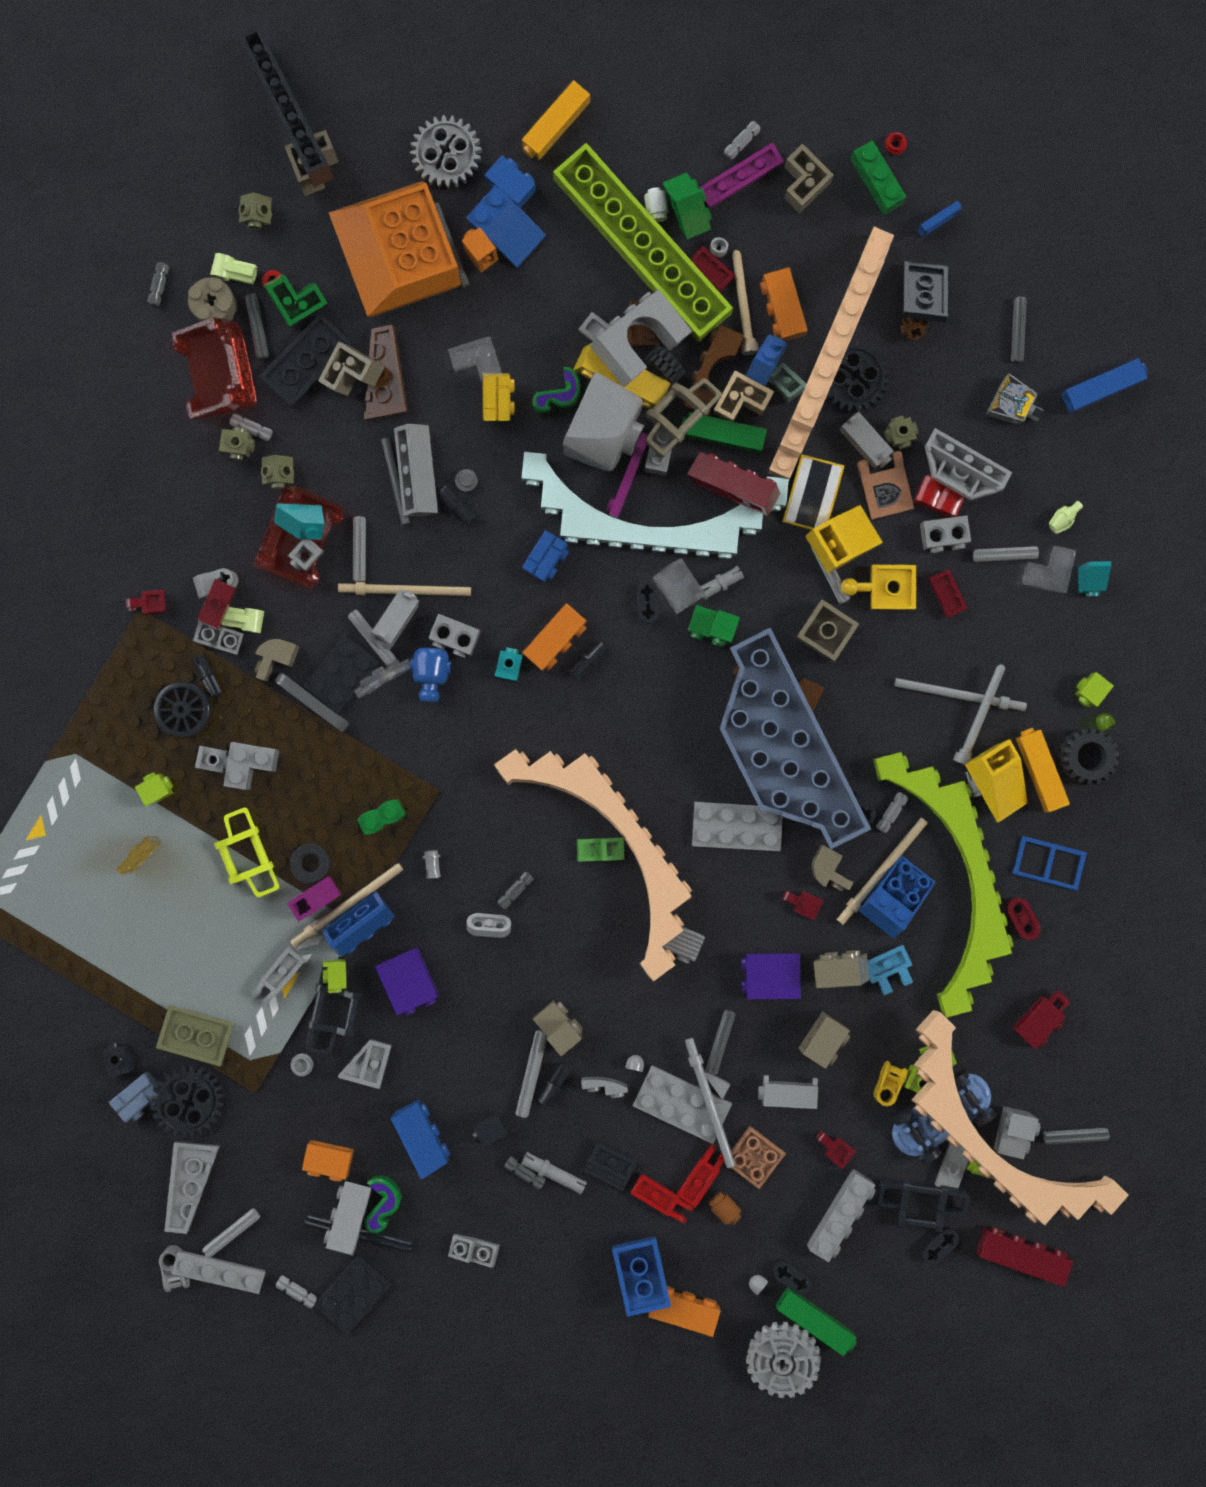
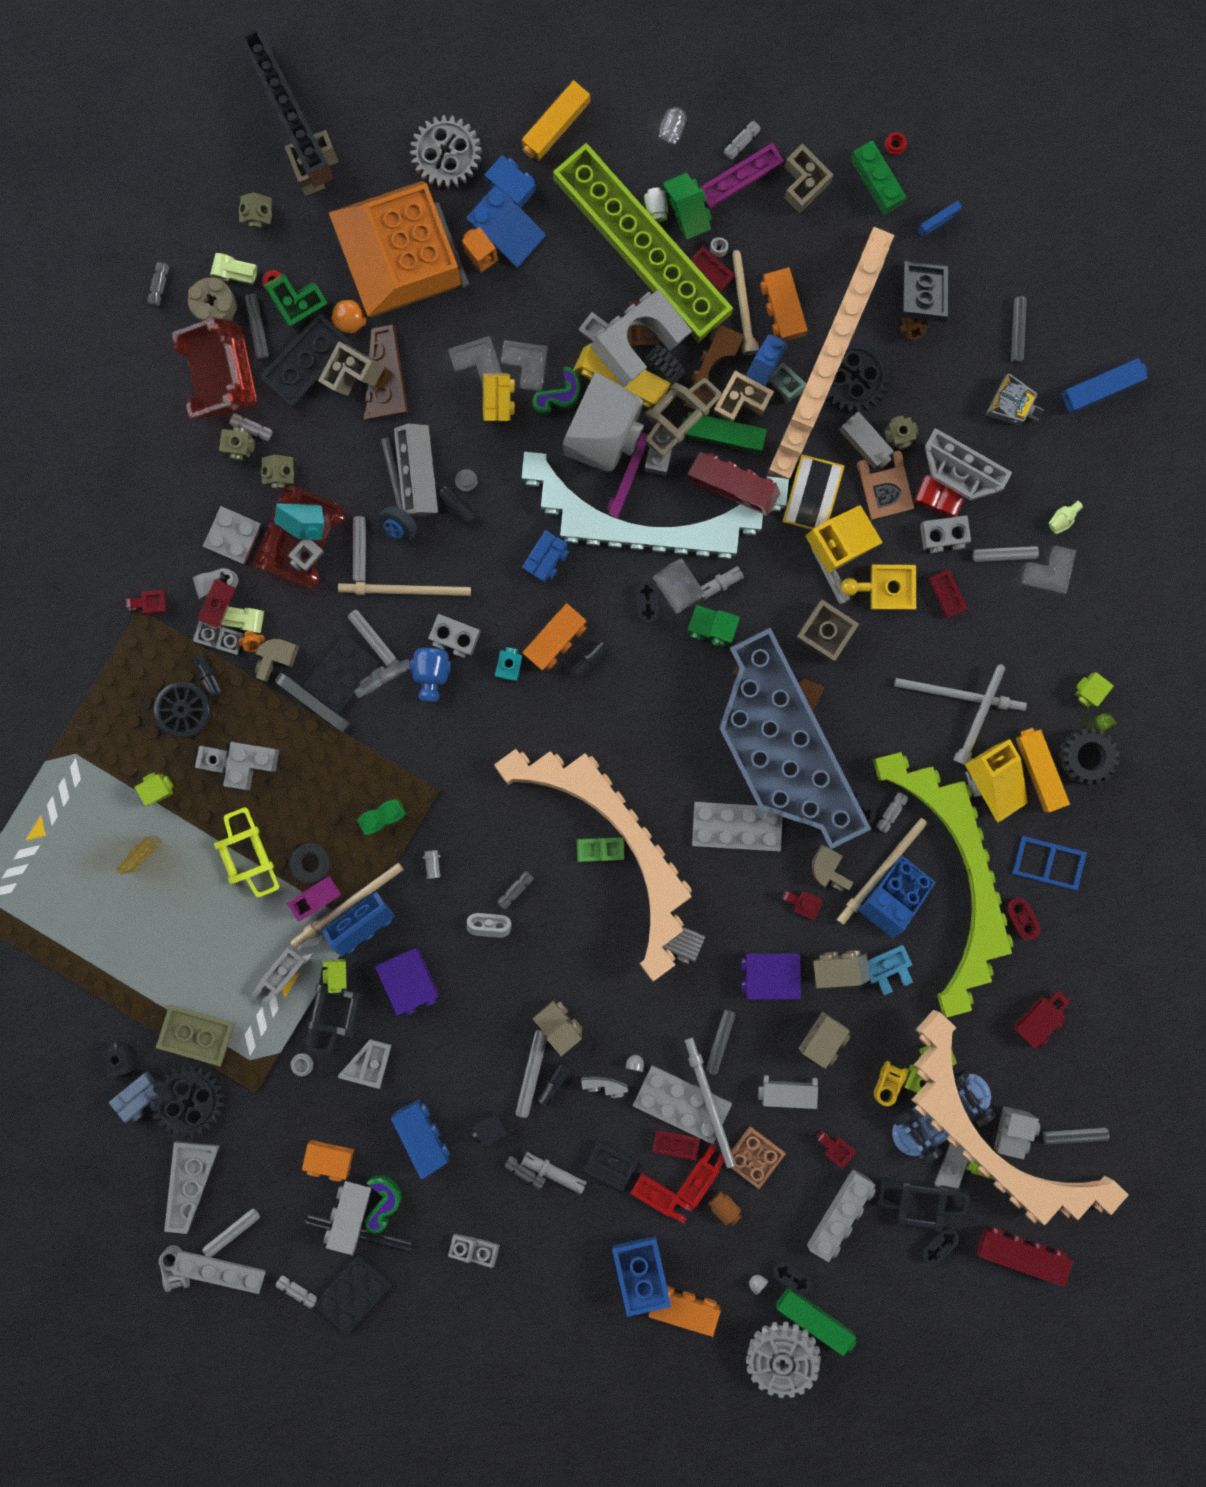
light grey brick [371,590,419,650] -> none
light grey piece [704,1070,730,1100] -> none
teal slope [1078,561,1111,597] -> none
none -> light grey plate [203,506,262,565]
none -> orange plate [238,631,265,652]
none -> orange hair [331,300,367,334]
none -> black wheel [378,506,417,543]
none -> clear plate [501,340,548,392]
none -> dark red plate [652,1129,700,1161]
none -> clear brick [659,107,687,143]

